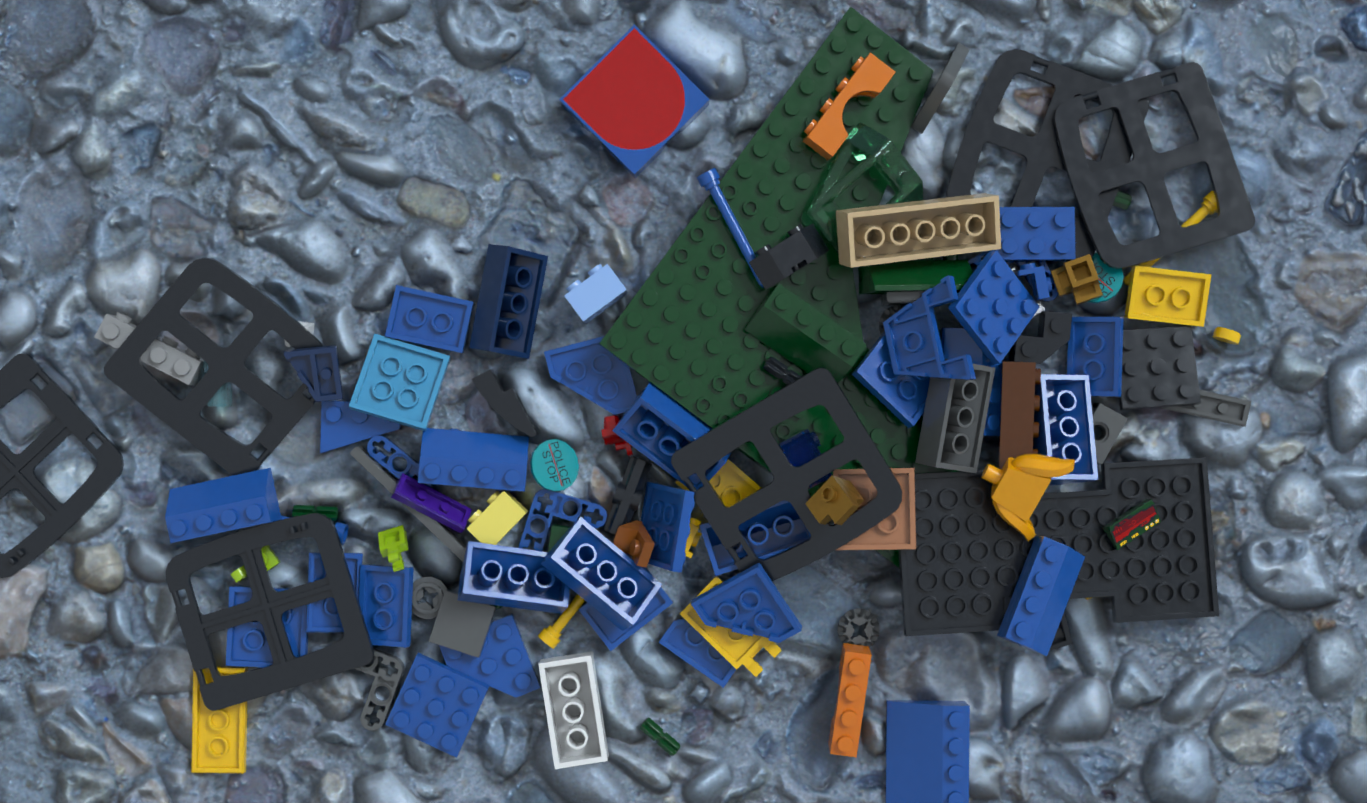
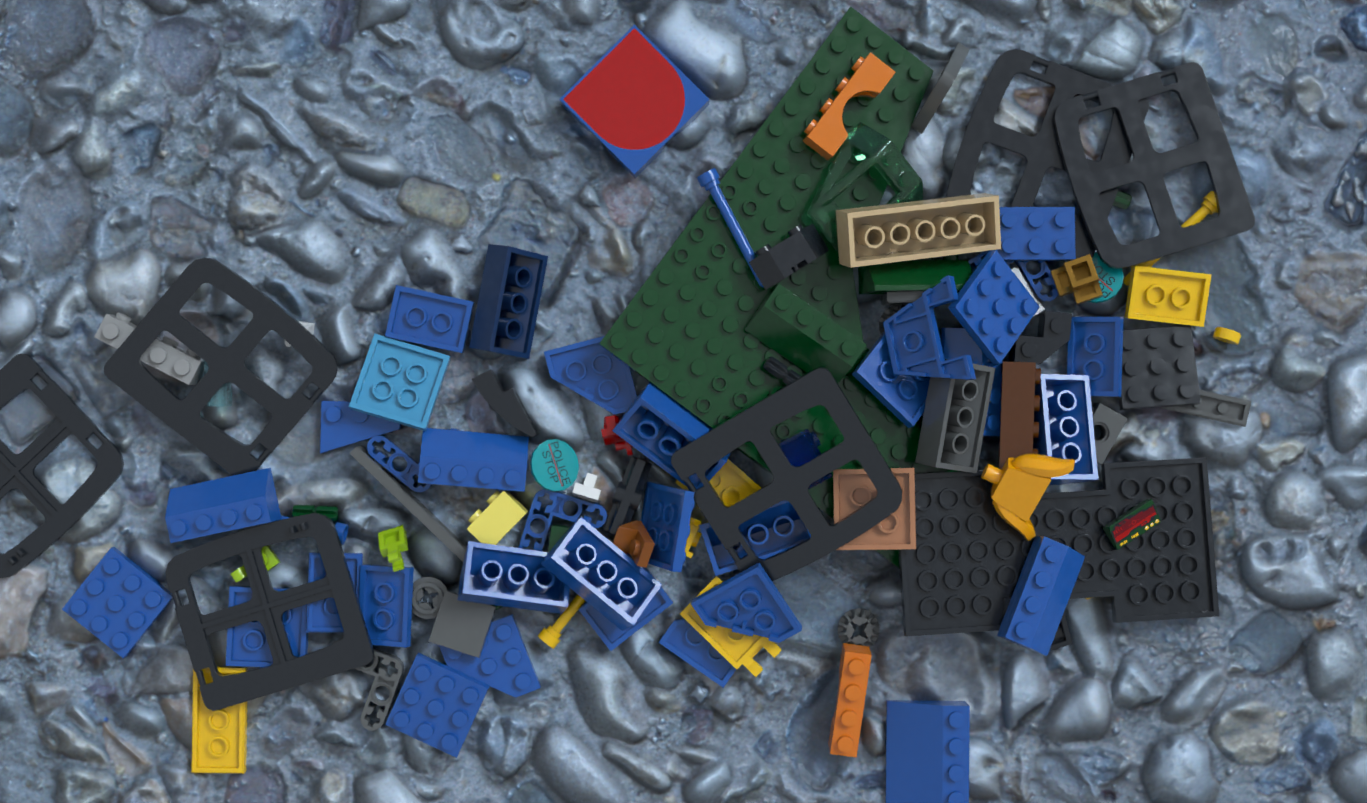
dark blue wing [284,345,343,402] -> none
dark purple tile [391,473,472,533] -> none
white brick [538,651,609,769] -> none
light blue brick [564,264,628,324] -> none
dark green piece [640,718,680,756] -> none
pearl gold brick [805,476,864,525] -> none
blue bracket [1014,263,1052,301] -> none
none -> blue plate [62,547,173,658]
none -> white tile [572,473,601,504]

